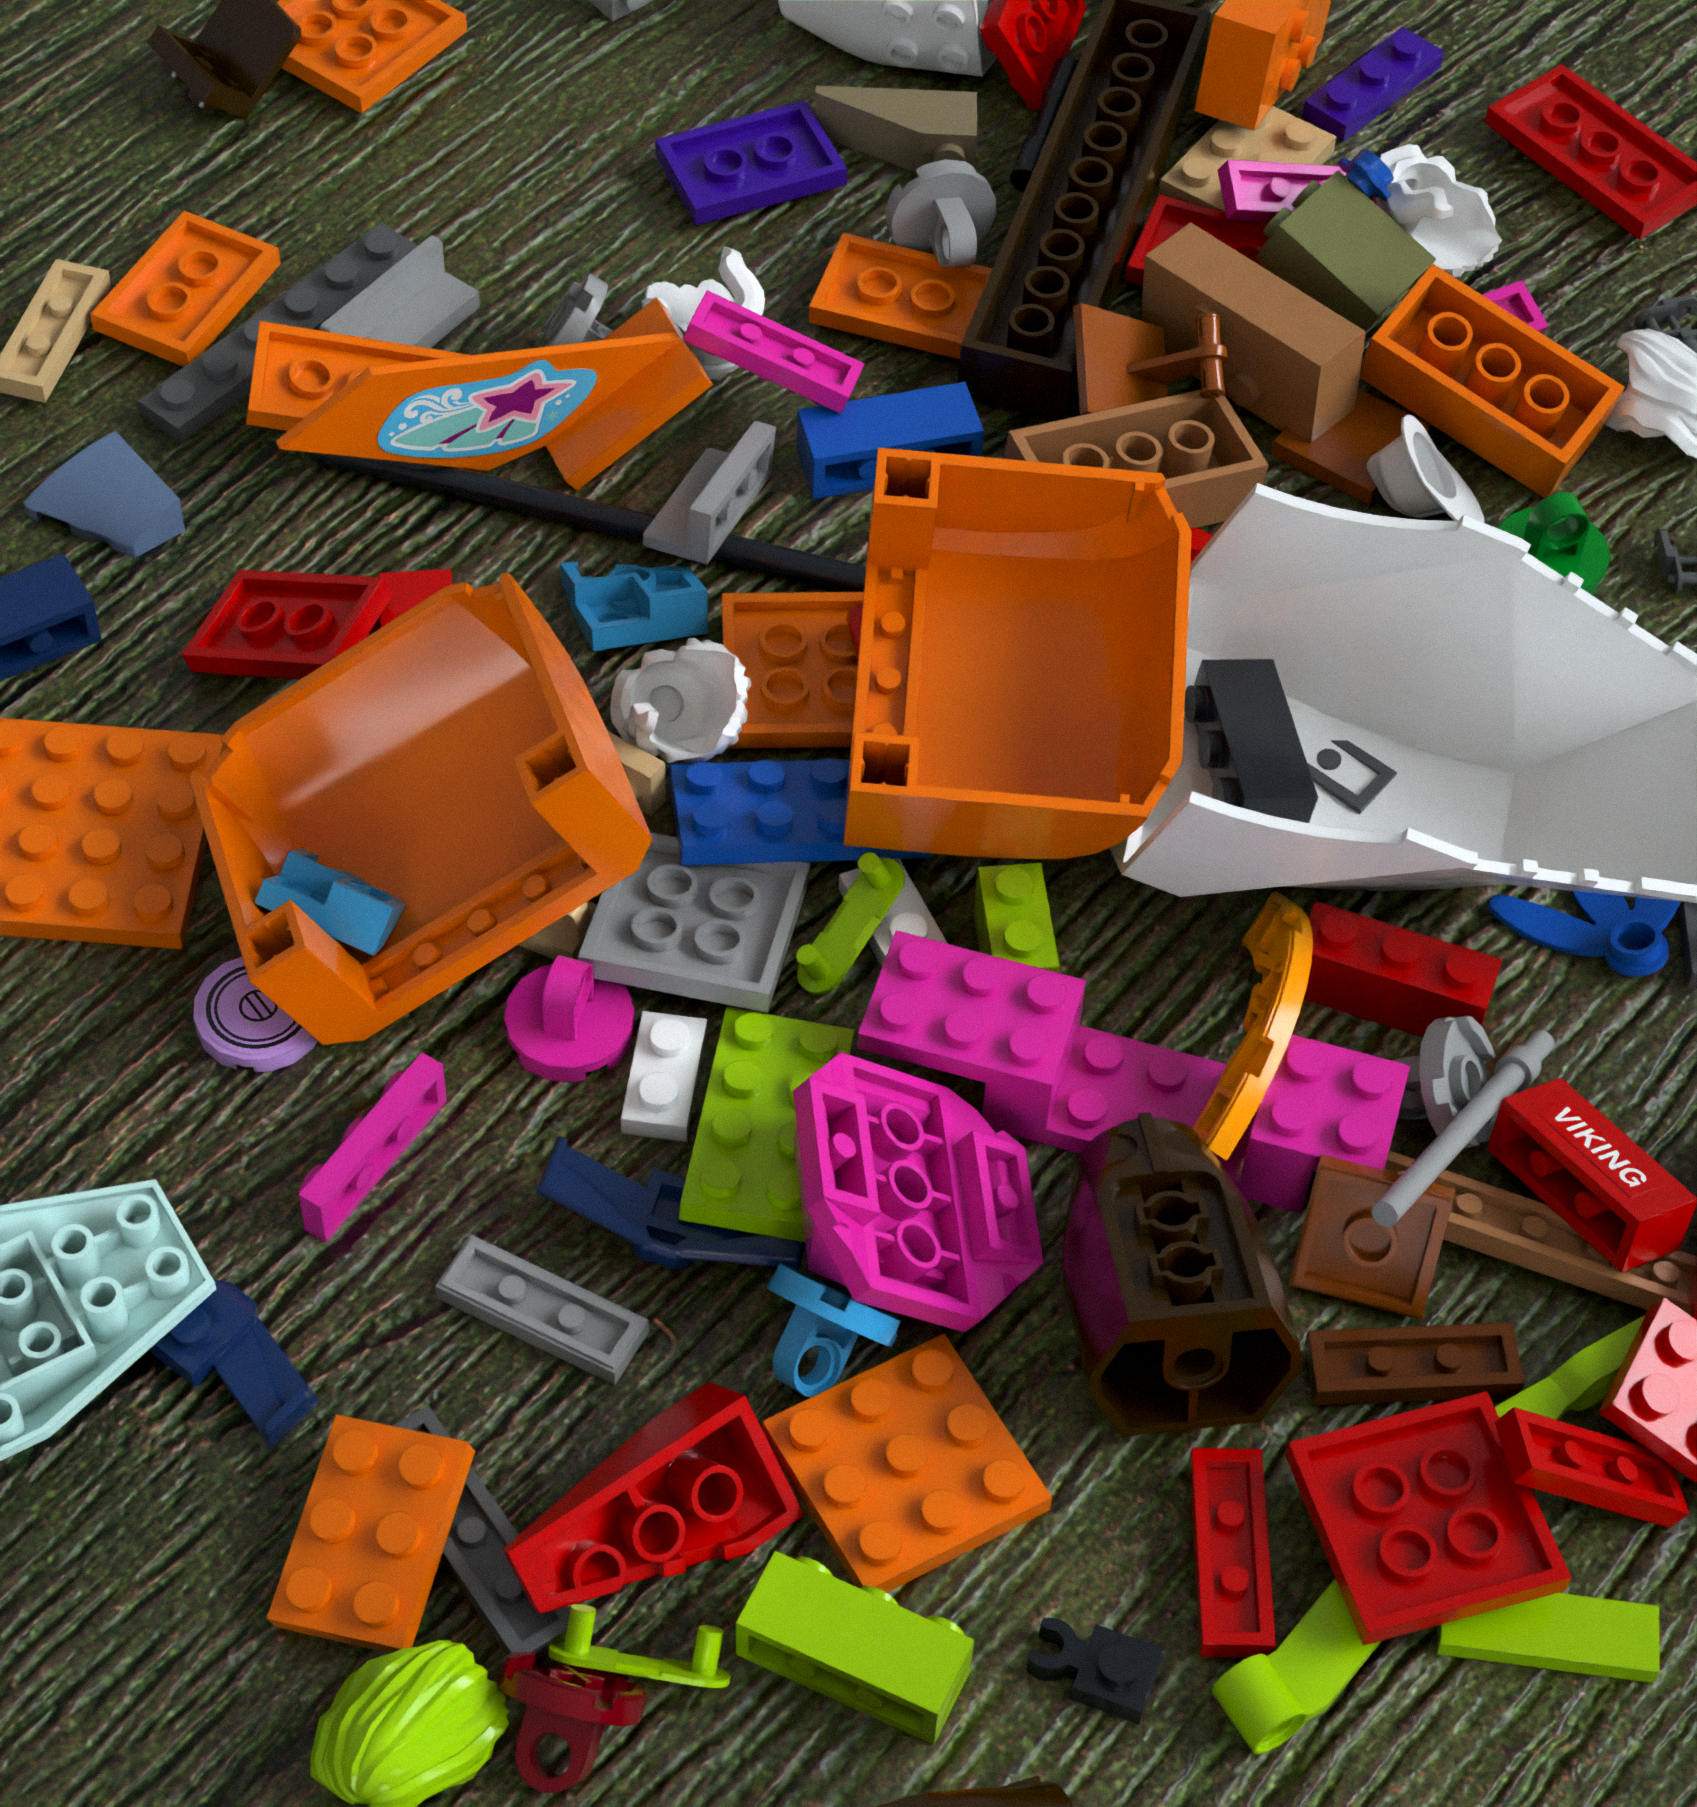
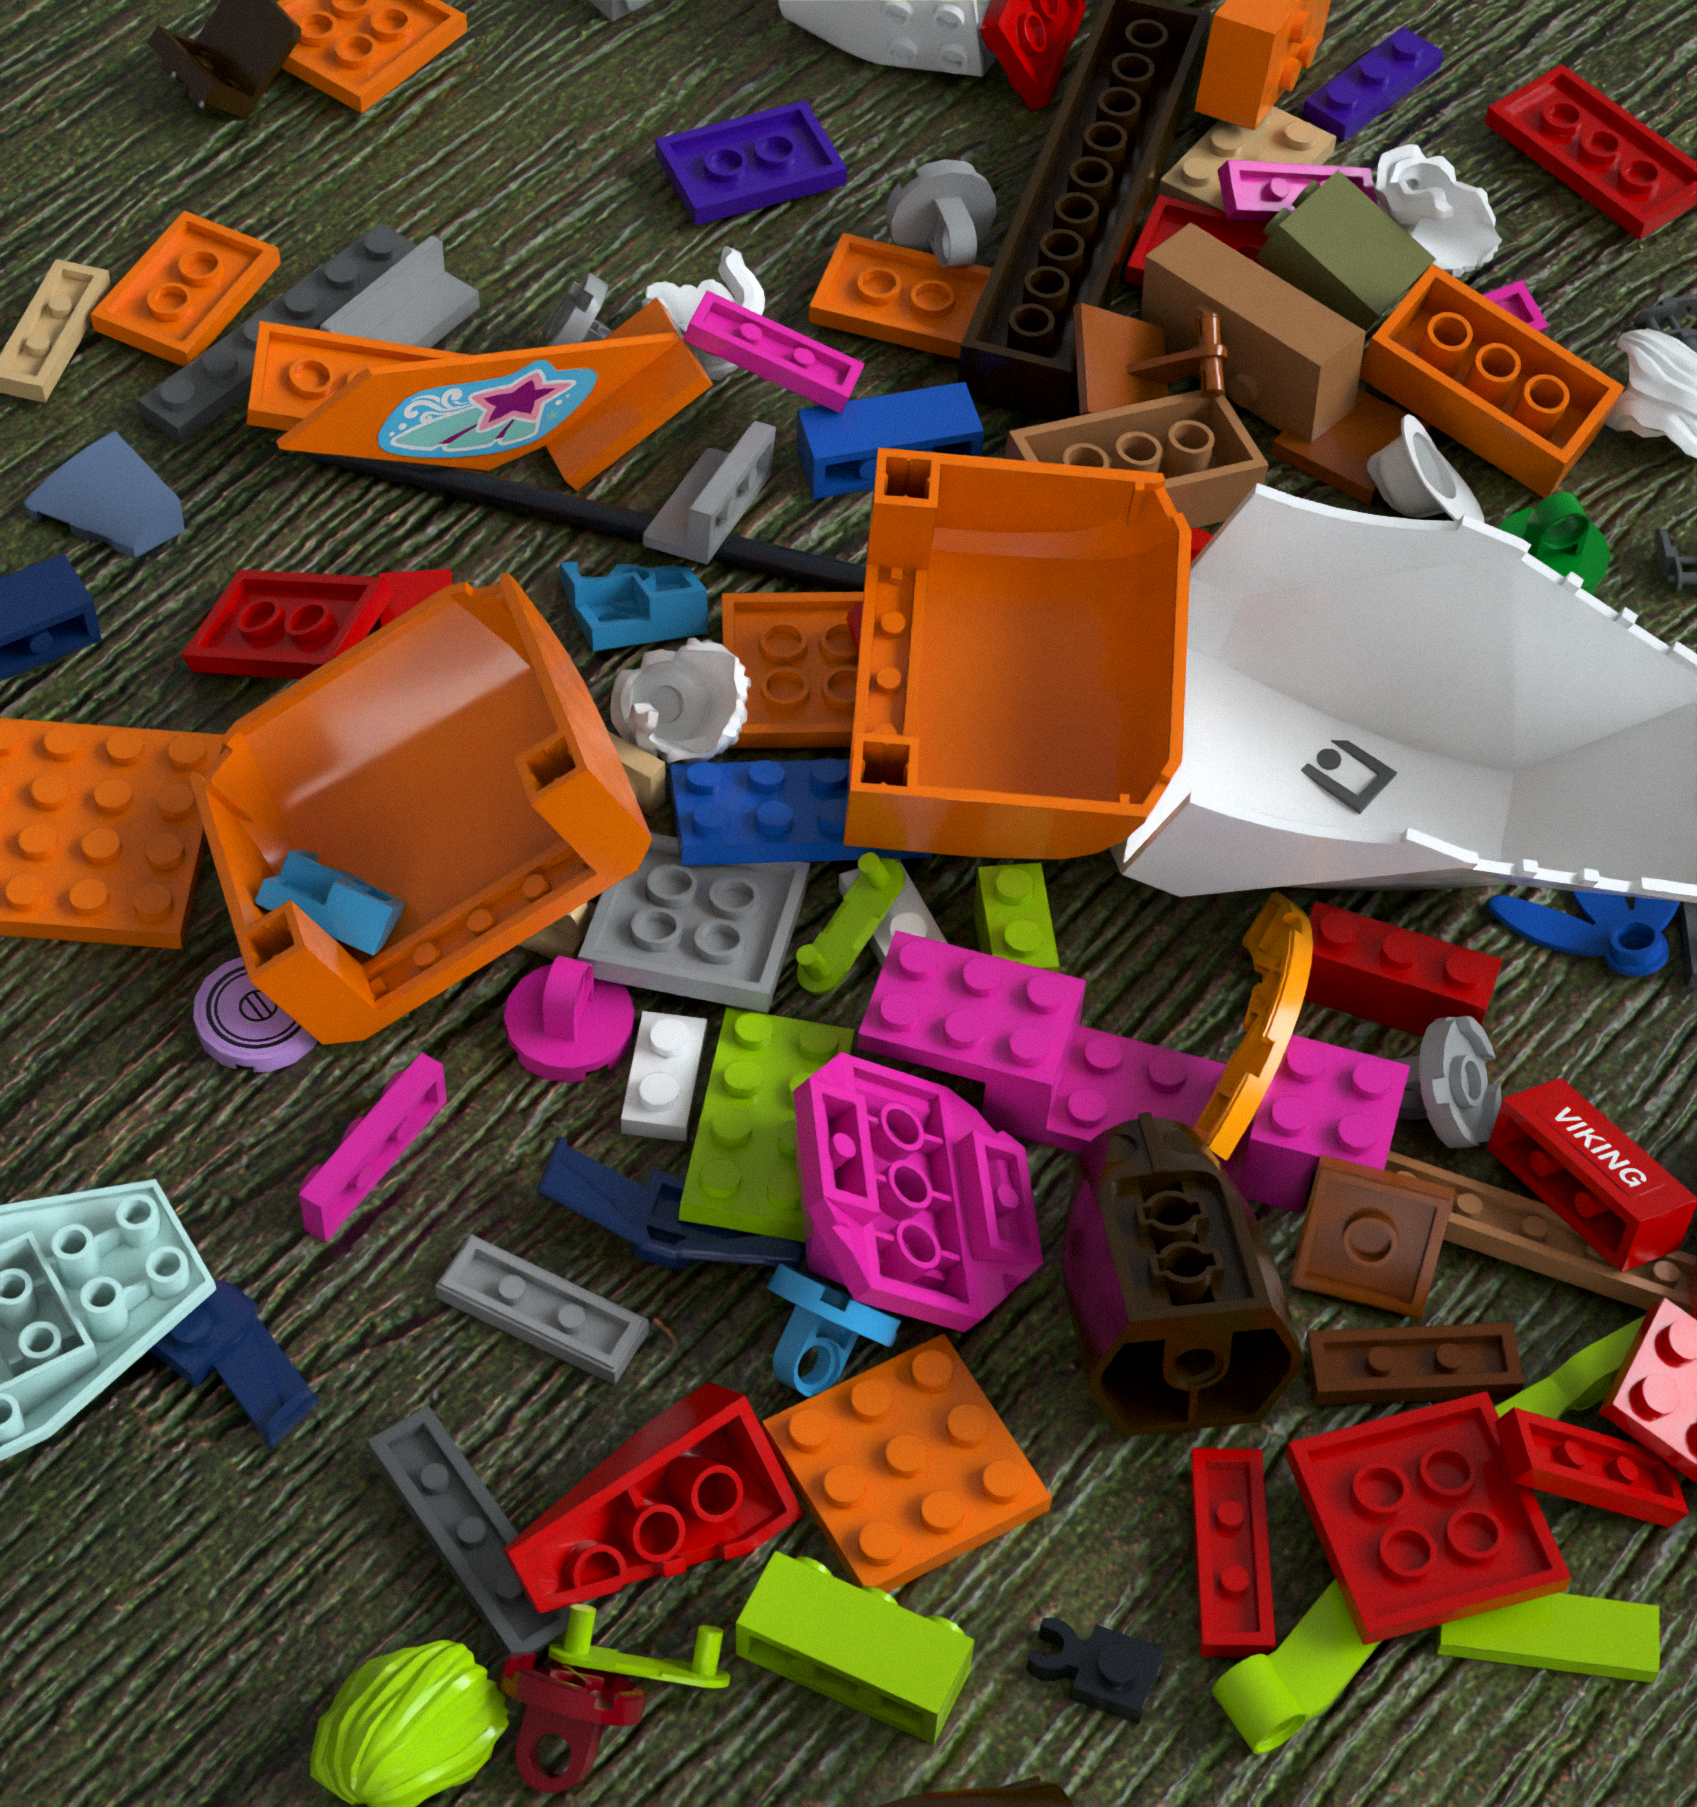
orange plate [266,1414,475,1653] -> none
dark tan slope [815,85,977,173] -> none
black piece [1010,56,1078,192] -> none
black brick [1184,659,1318,823] -> none
blue plate [1338,149,1394,201] -> none
light grey bar [1372,1030,1555,1227] -> none

